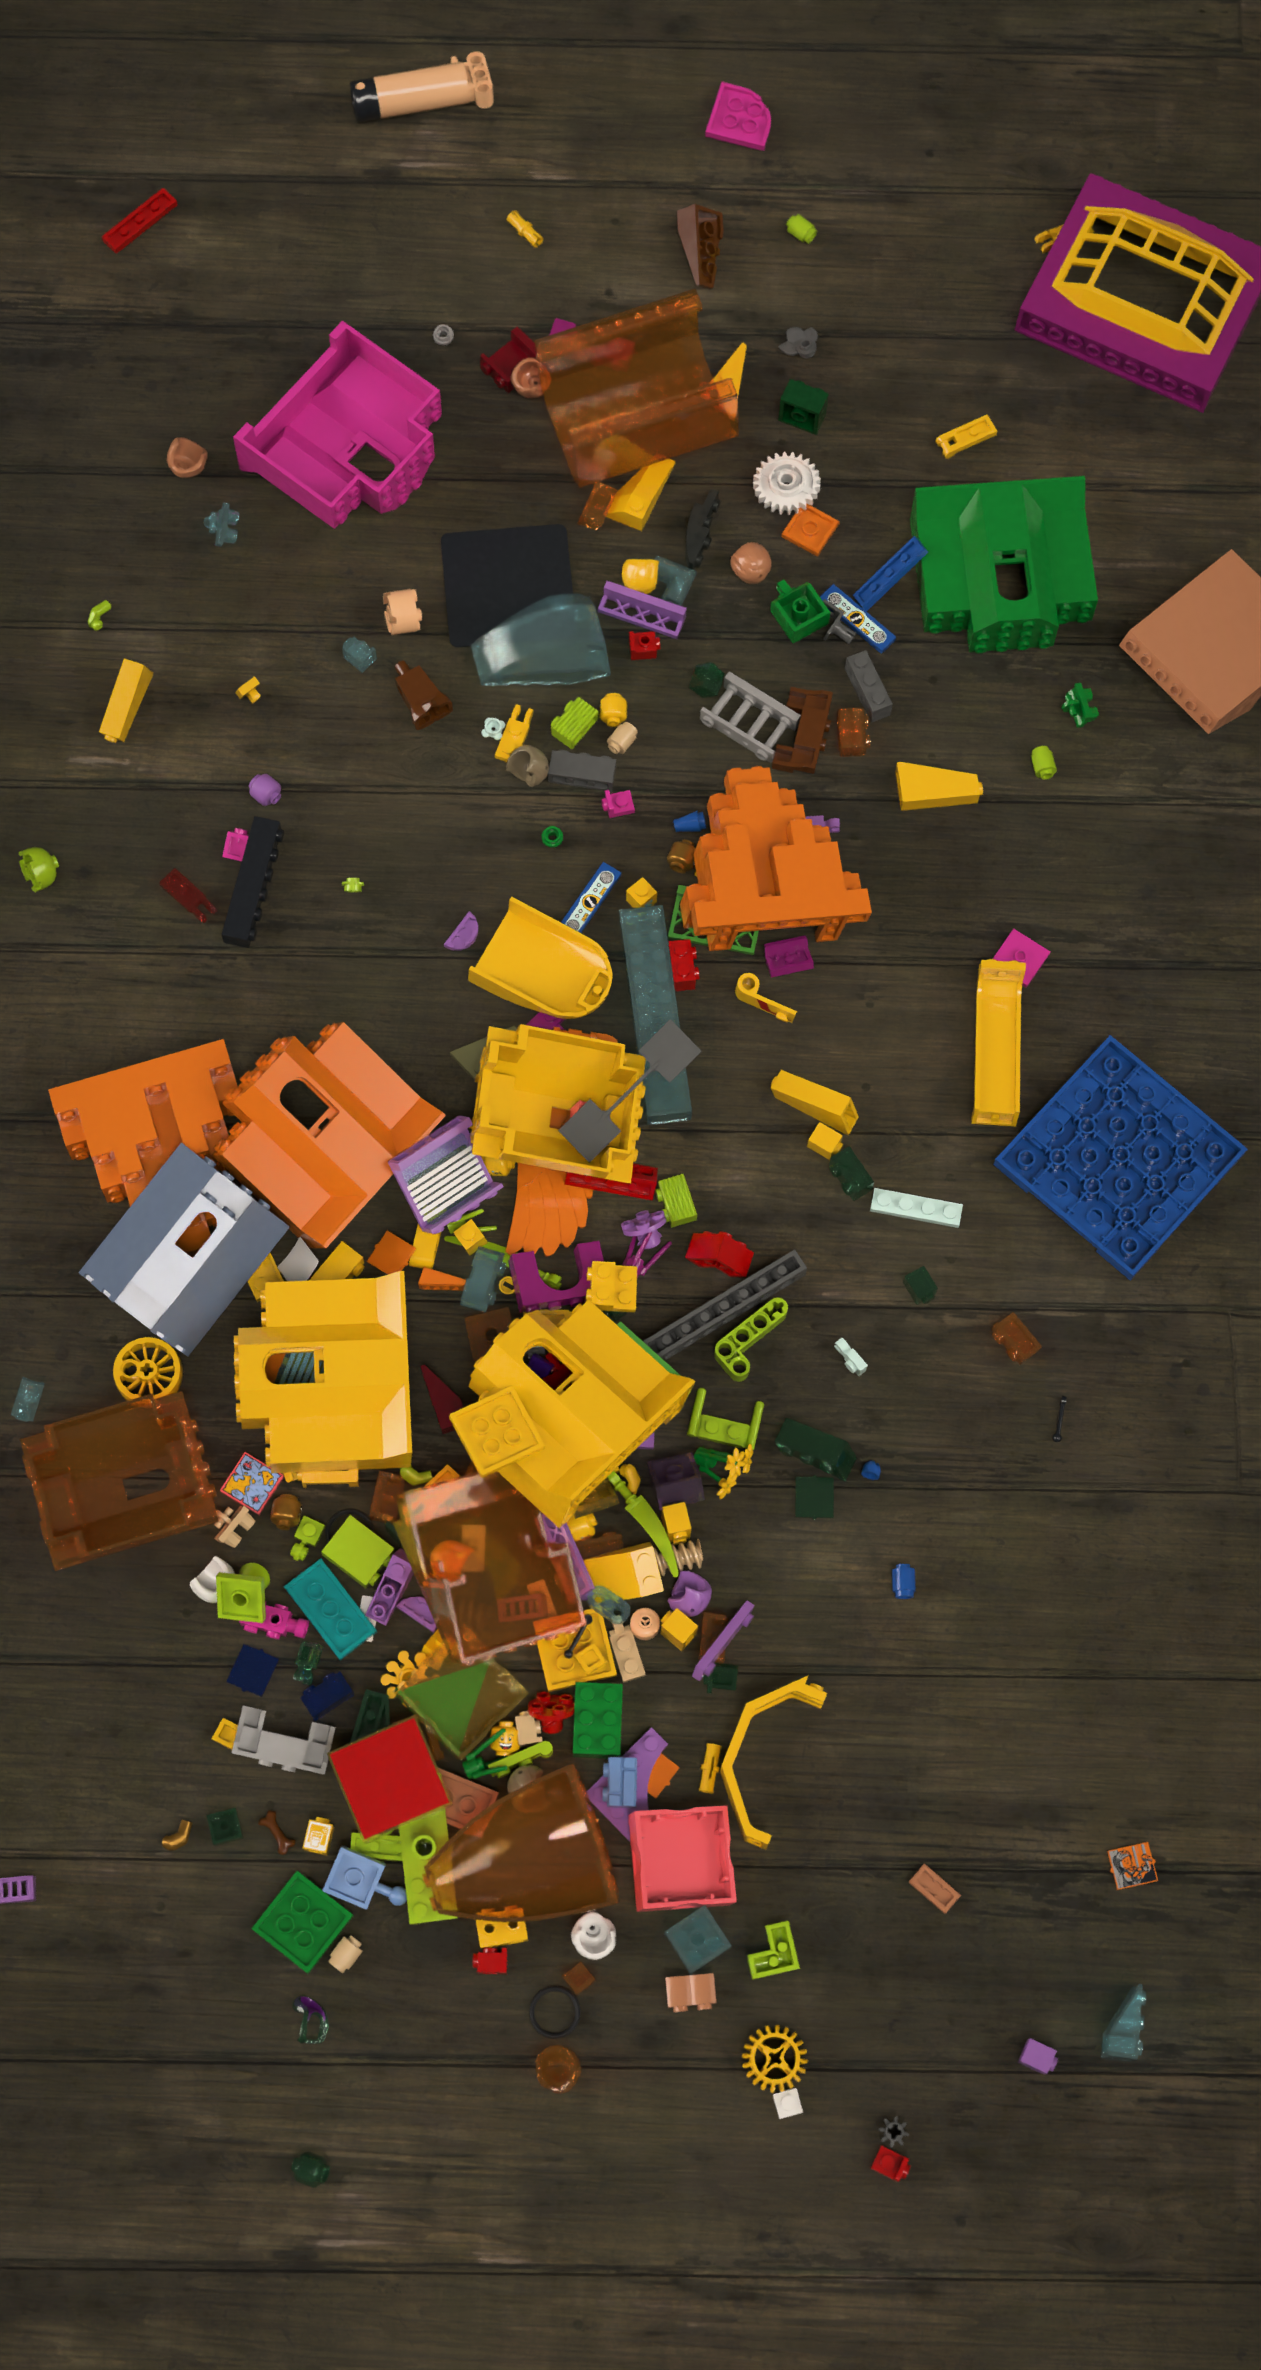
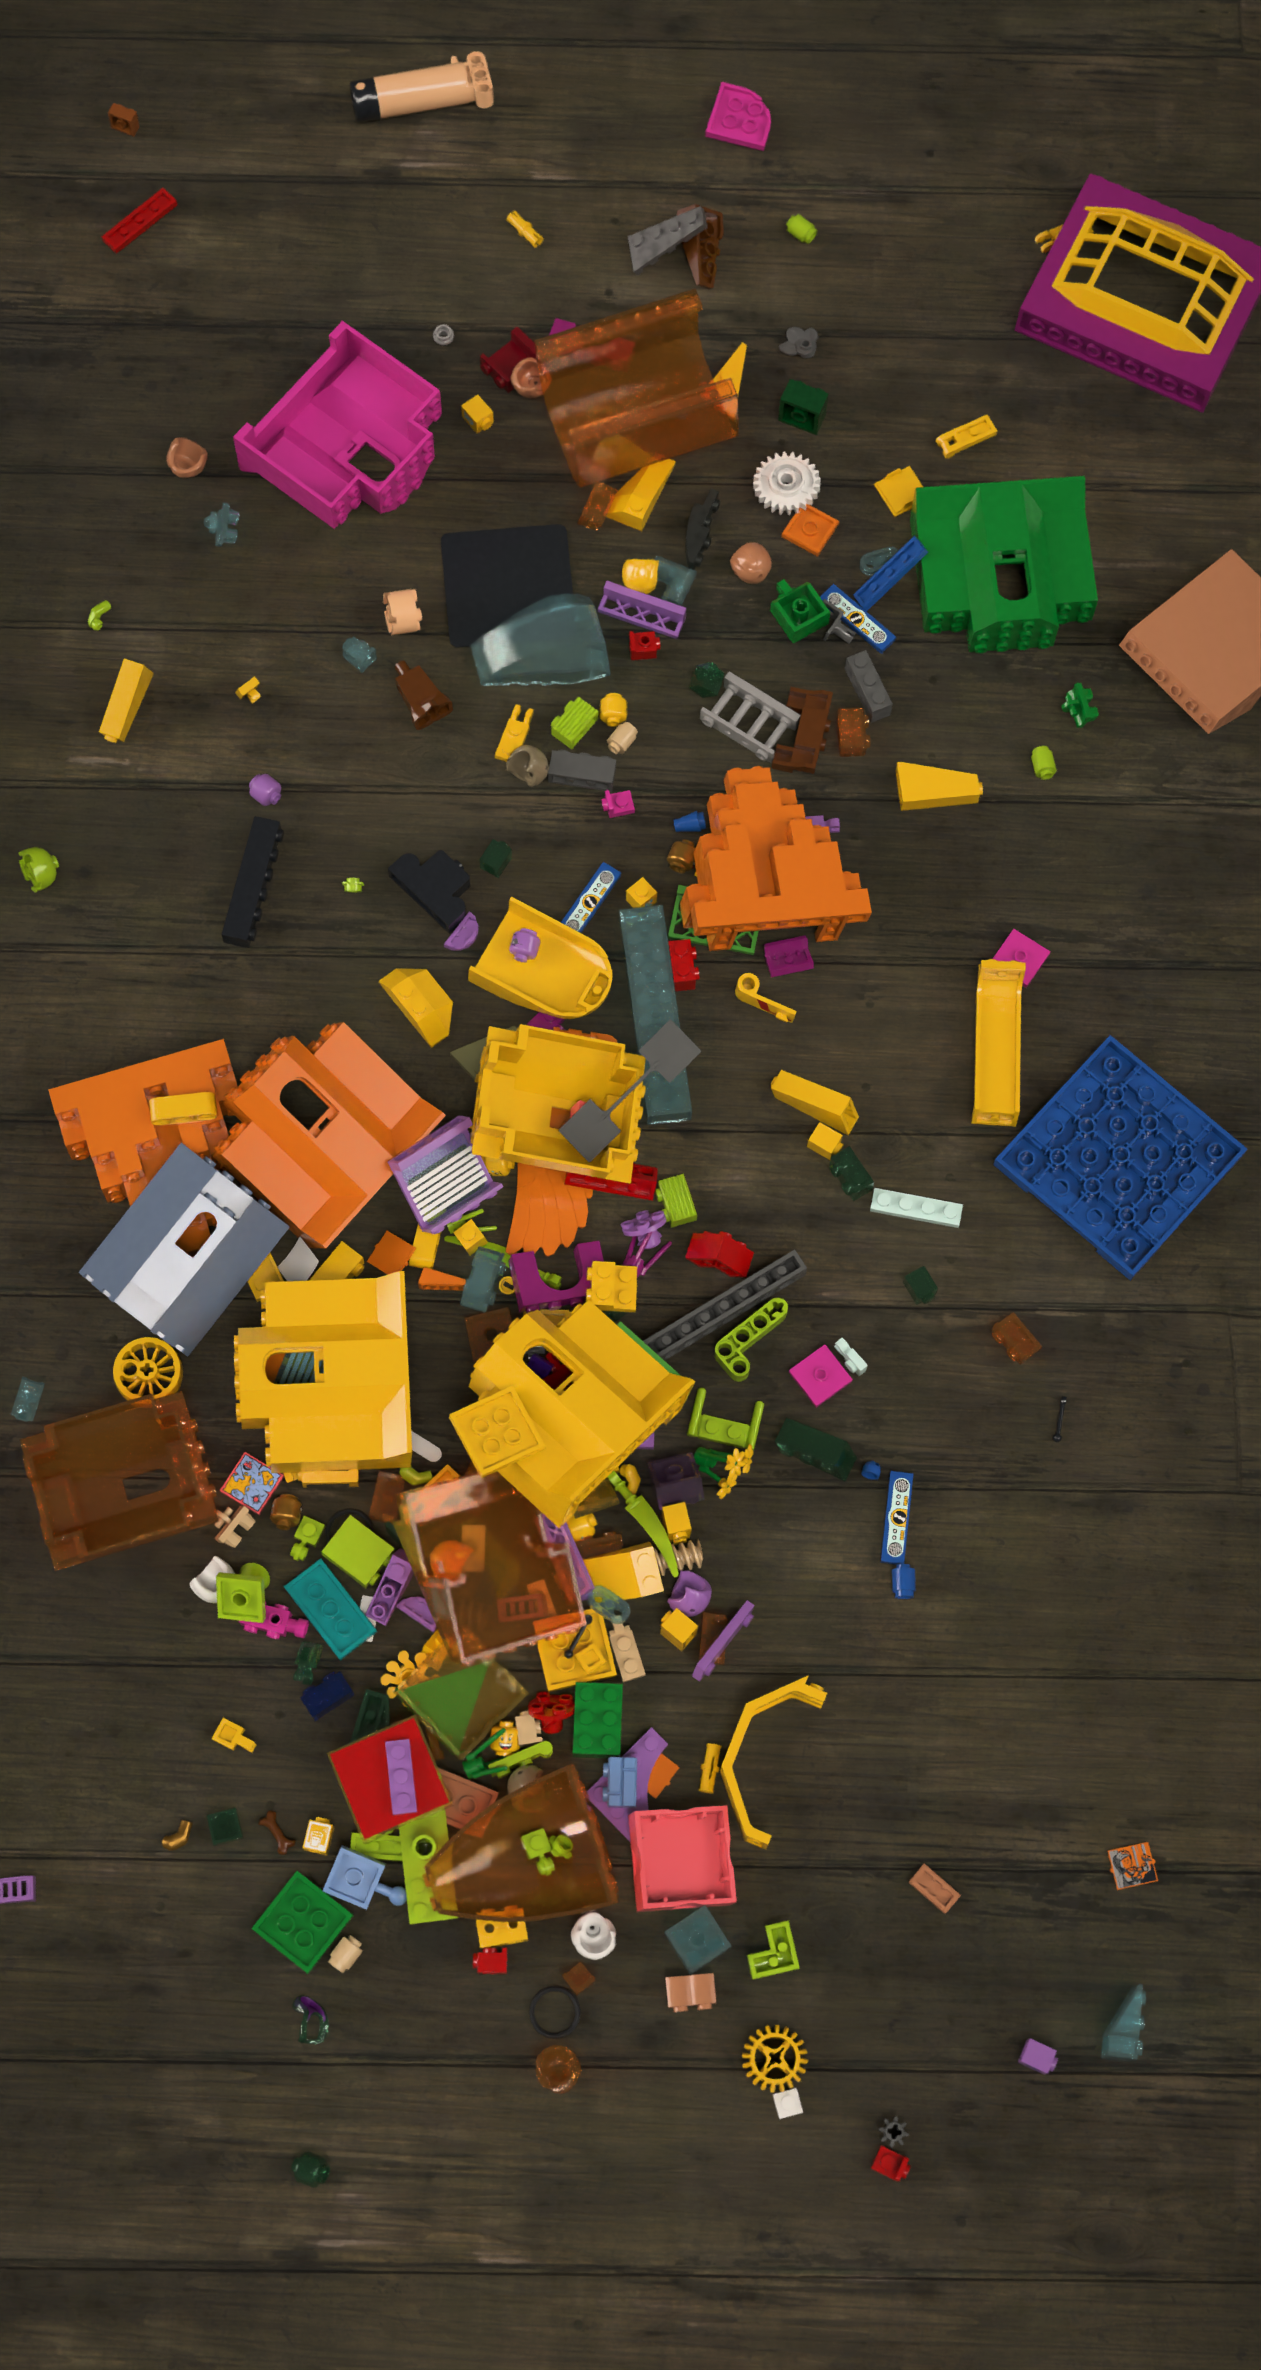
clear red hinge [159,868,217,923] -> none
dark pink bracket [222,828,249,861] -> none
clear blue piece [226,1644,279,1697] -> none
light grey bracket [231,1706,336,1775] -> none
dark red slope [420,1364,467,1434] -> none
light aqua plate [482,718,505,740] -> none
green plate [542,826,563,848] -> none
light nougat head [630,1608,660,1640] -> none
clear green bracket [703,1663,739,1694] -> none
clear green piece [795,1475,834,1520] -> none
none -> dark orange piece [108,103,140,137]
none -> yellow beam [149,1092,217,1125]
none -> yellow wedge [379,968,453,1048]
none -> medium lavender plate [385,1739,417,1815]
none -> black brick [388,850,471,934]
none -> white sticker [411,1431,442,1462]
none -> yellow brick [461,395,494,434]
none -> clear green brick [479,839,512,878]
none -> medium lavender head [509,928,541,963]
none -> lime plate [520,1828,555,1876]
none -> lime plate [549,1835,573,1859]
none -> flat silver wing [628,206,707,275]
none -> dark pink plate [789,1345,853,1408]
none -> clear light blue plate [860,547,899,576]
none -> yellow piece [874,466,923,517]
none -> tile [880,1471,913,1565]

